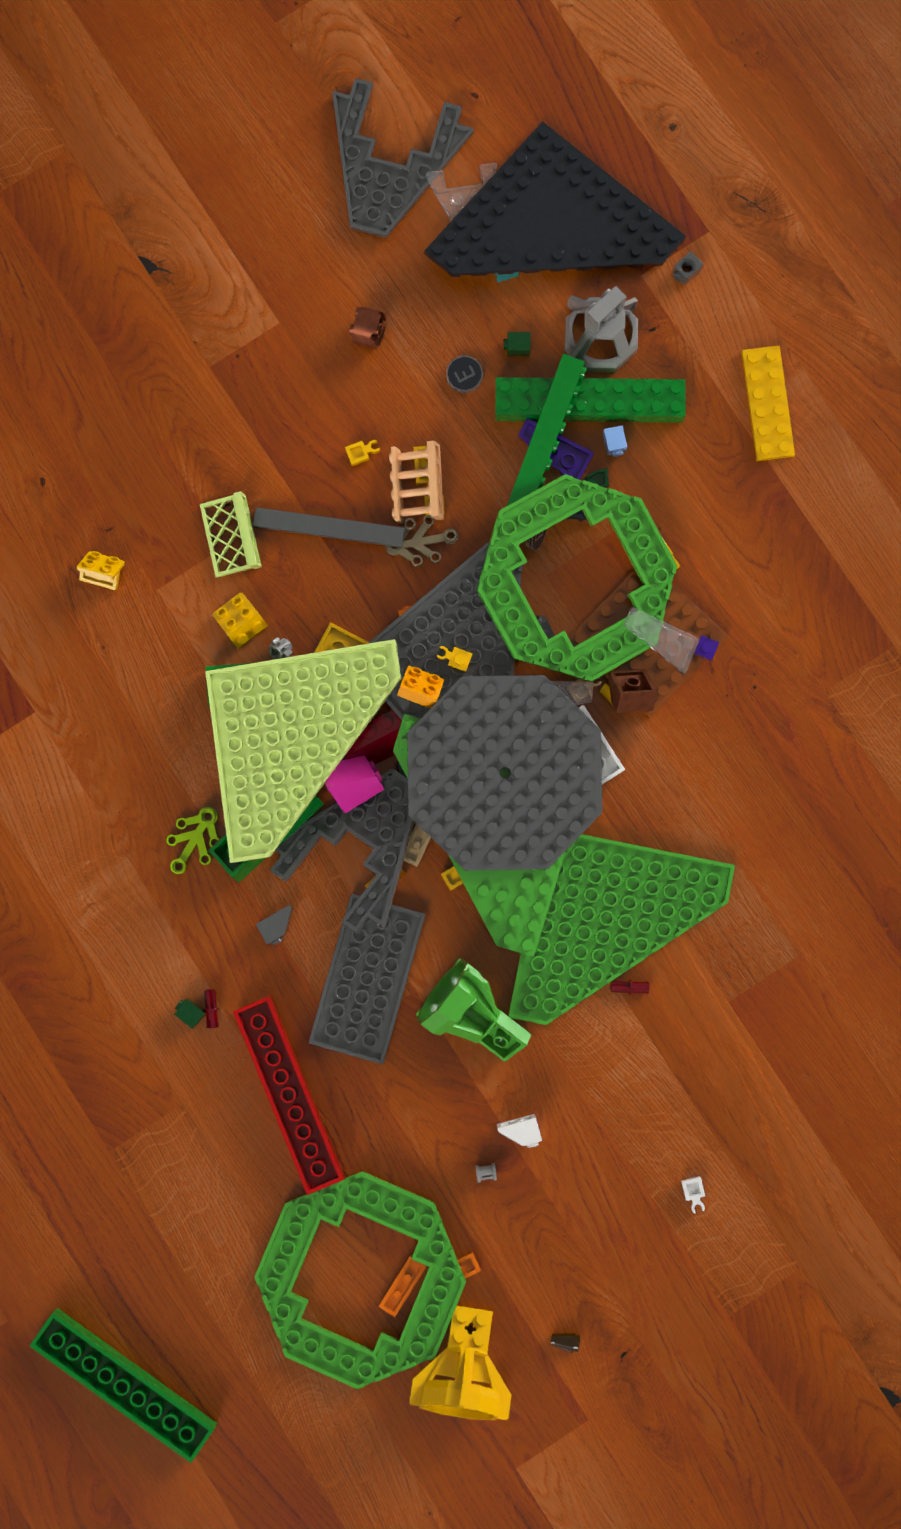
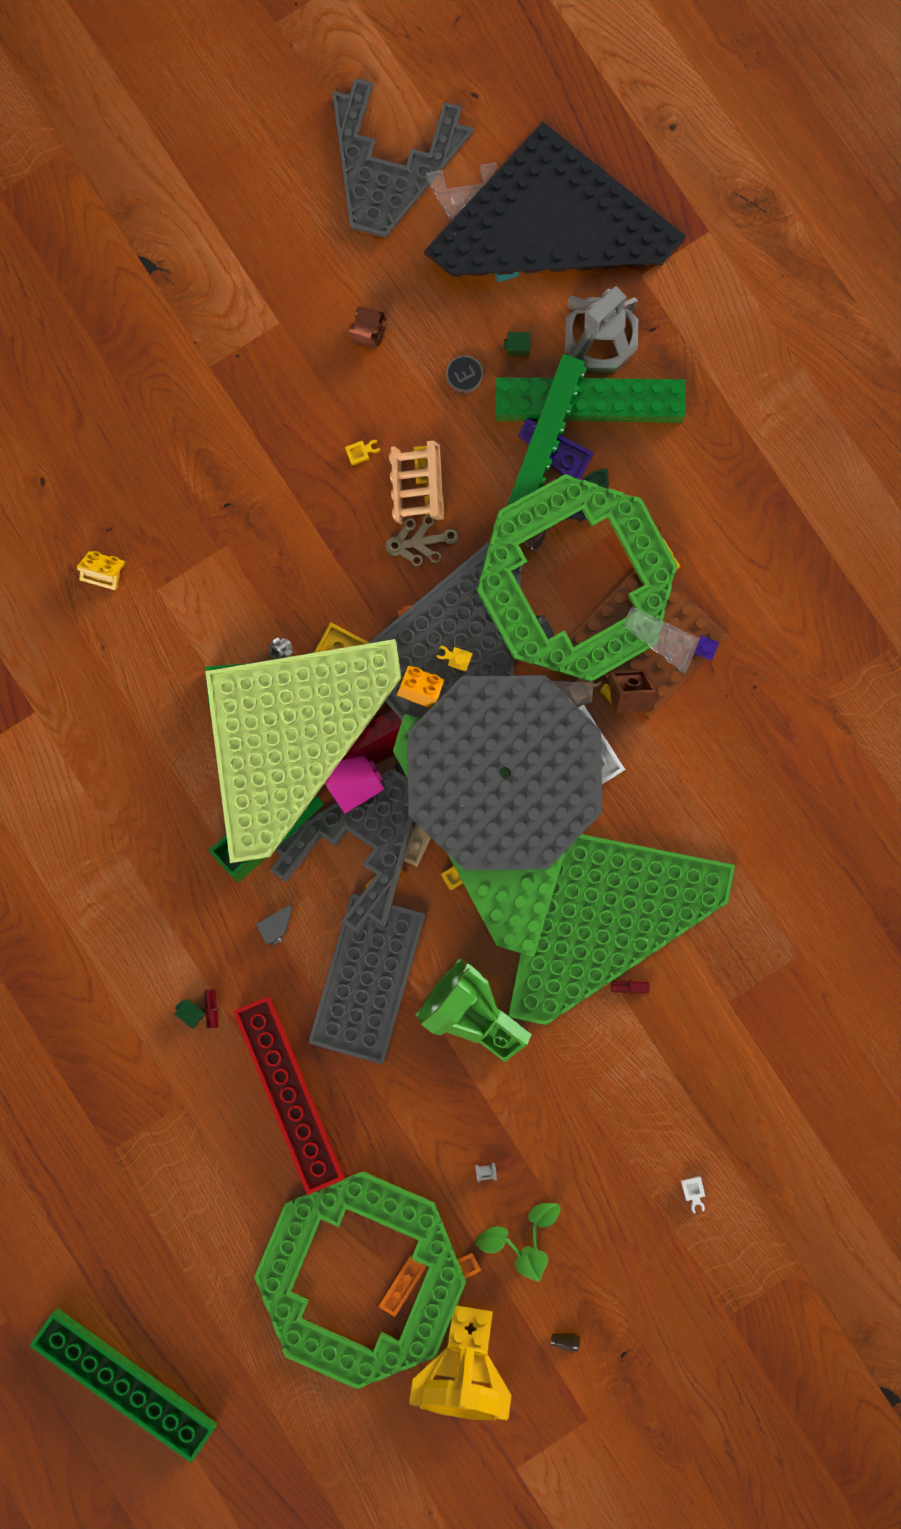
lime plant [166,807,220,874] -> none
yellowish green fence [200,491,262,578] -> none
yellow bracket [212,593,268,649] -> none
dark grey tile [253,507,405,548] -> none
white slope [497,1114,542,1148] -> none
light blue brick [602,425,627,457] -> none
dark grey brick [672,251,704,285] -> none
yellow plate [741,345,795,461] -> none
none -> bright green plant [475,1203,561,1282]

